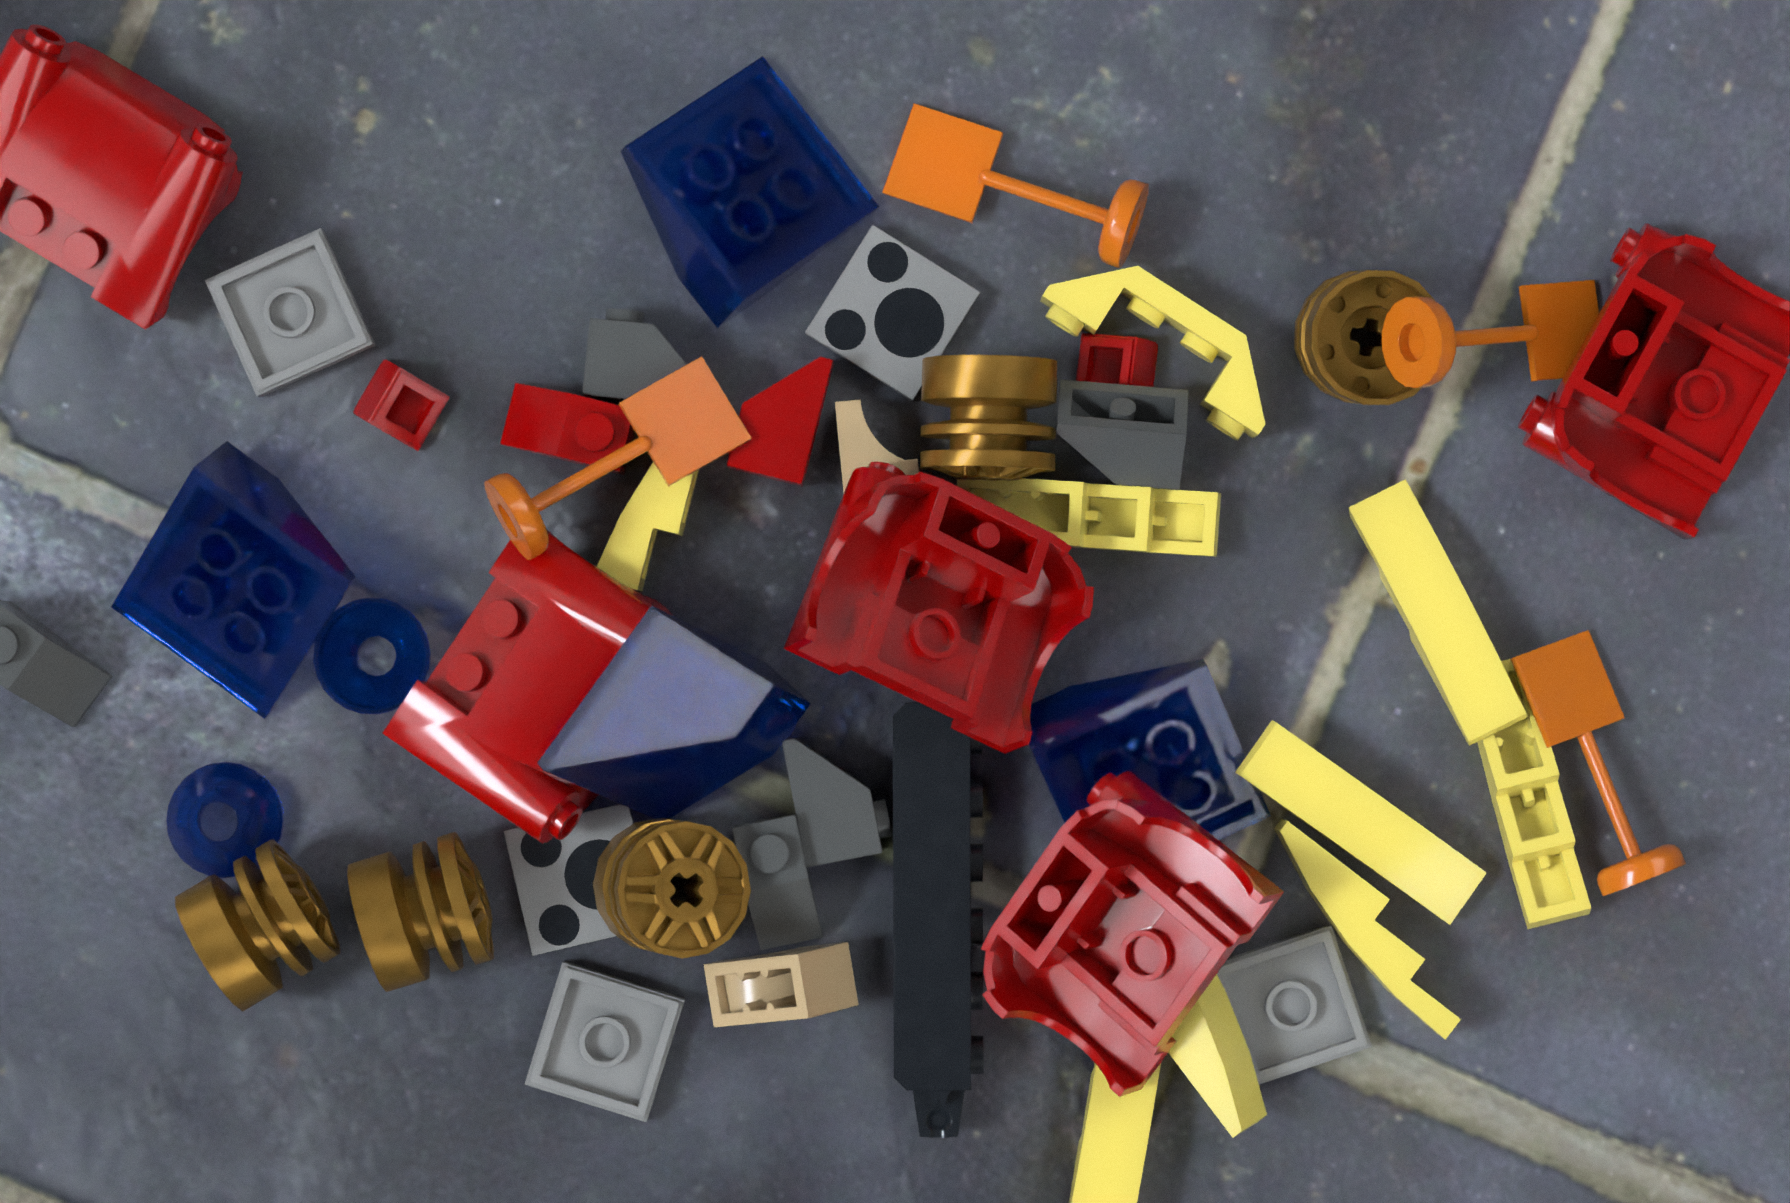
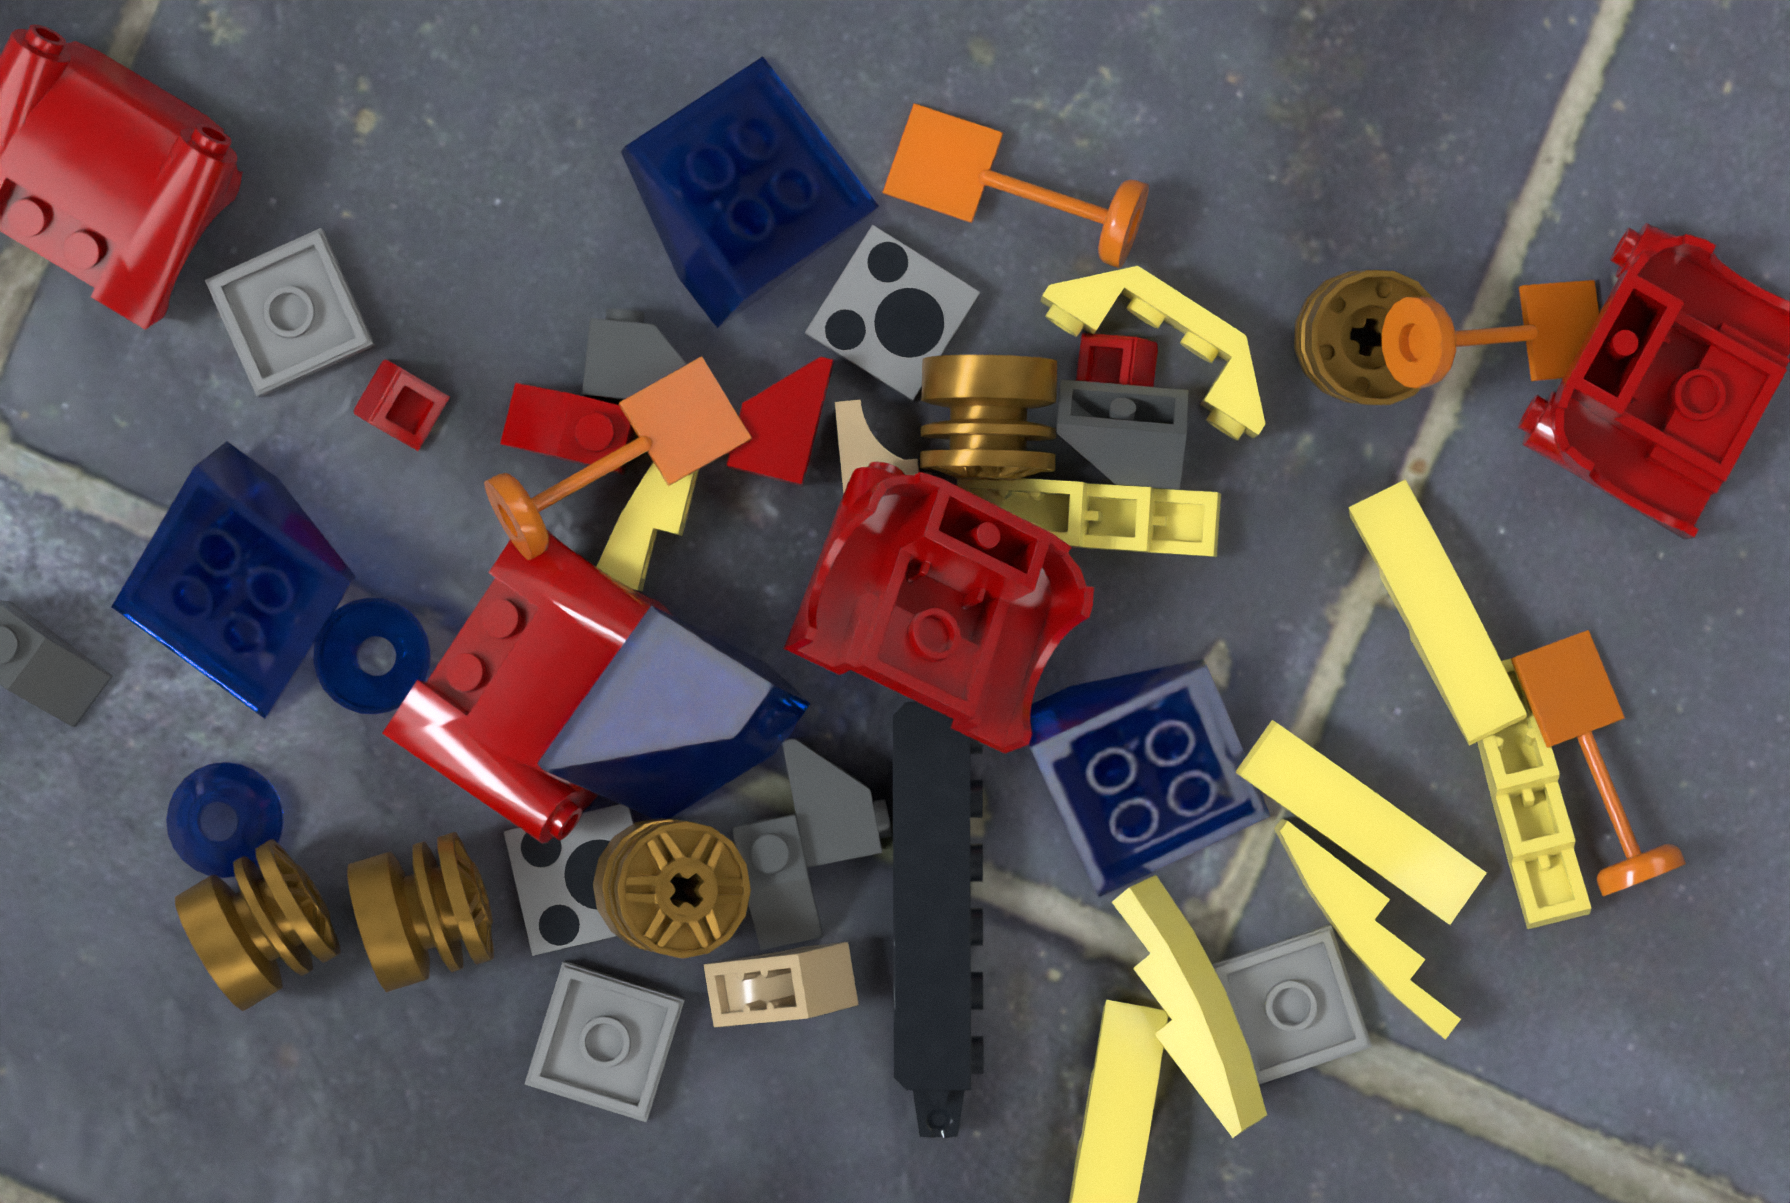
red piece [981,771,1284,1097] -> none

